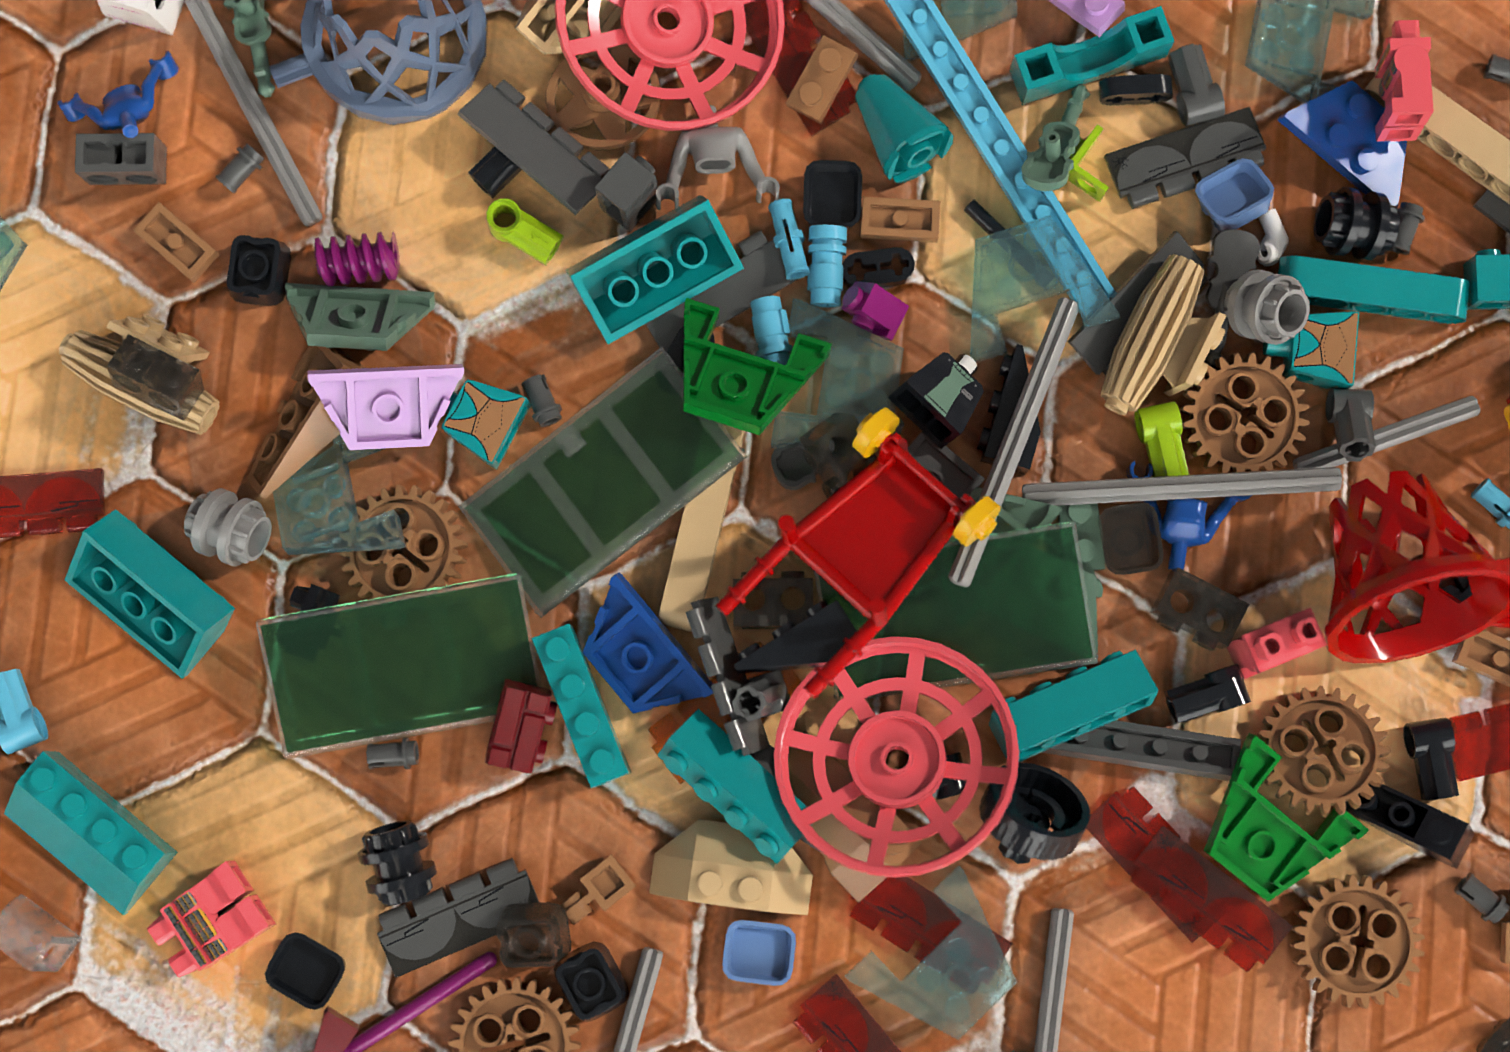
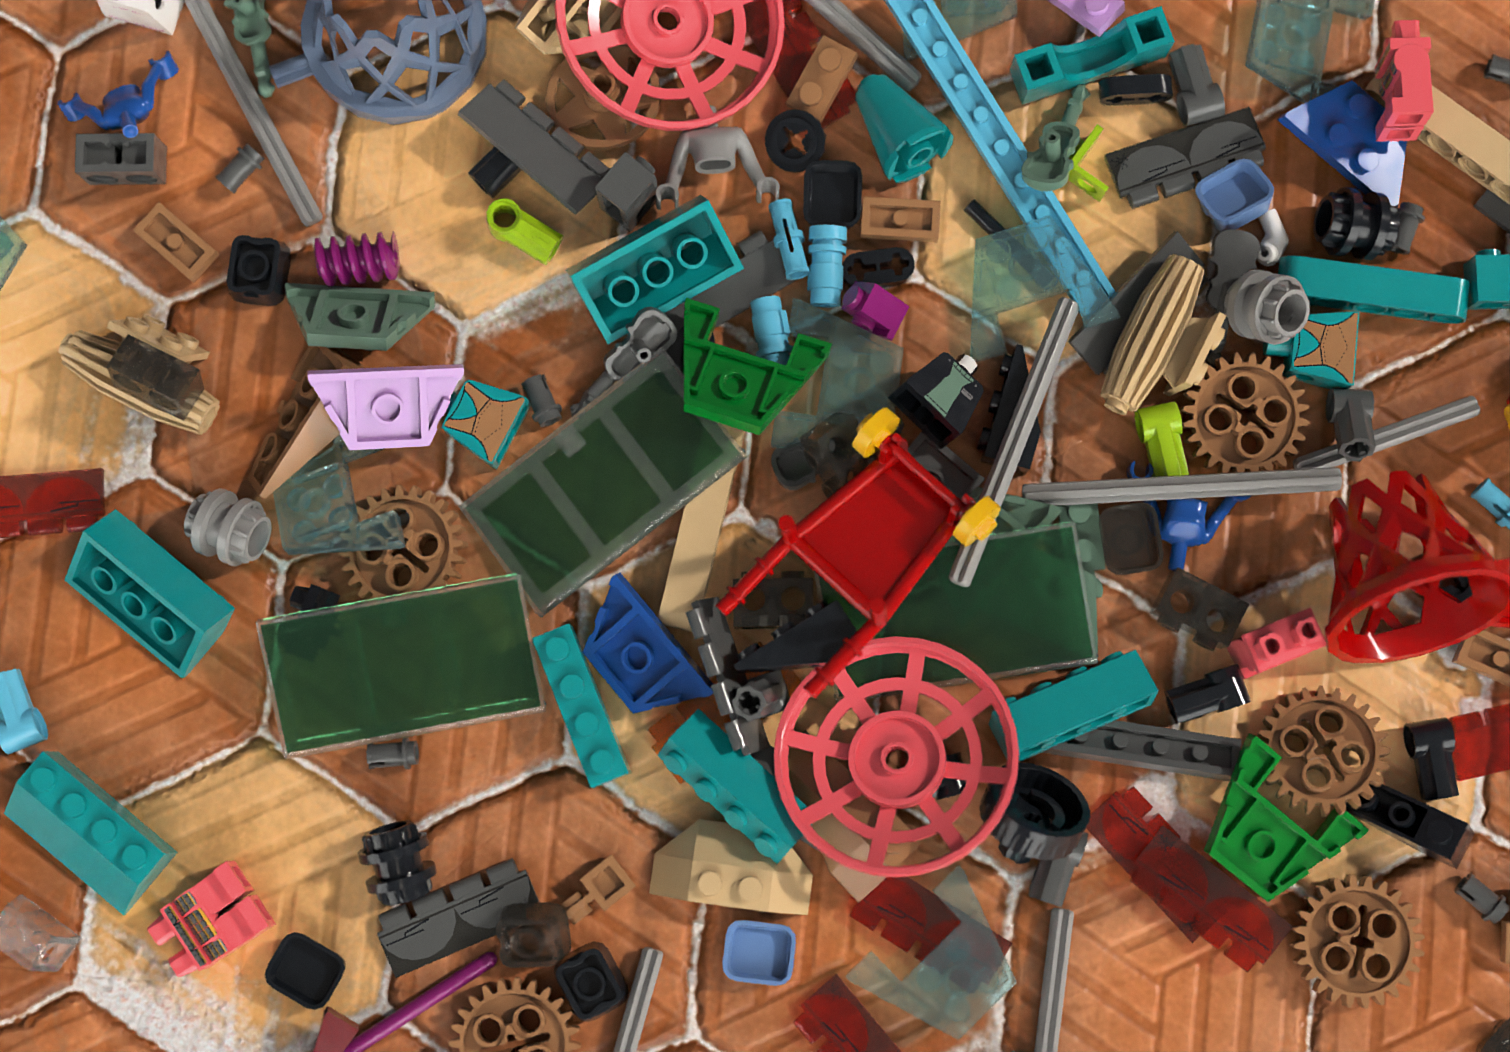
dark red brick [485,679,557,774] -> none
none -> dark grey piece [570,307,677,420]
none -> black gear [765,110,827,172]
none -> dark grey piece [1028,820,1088,907]

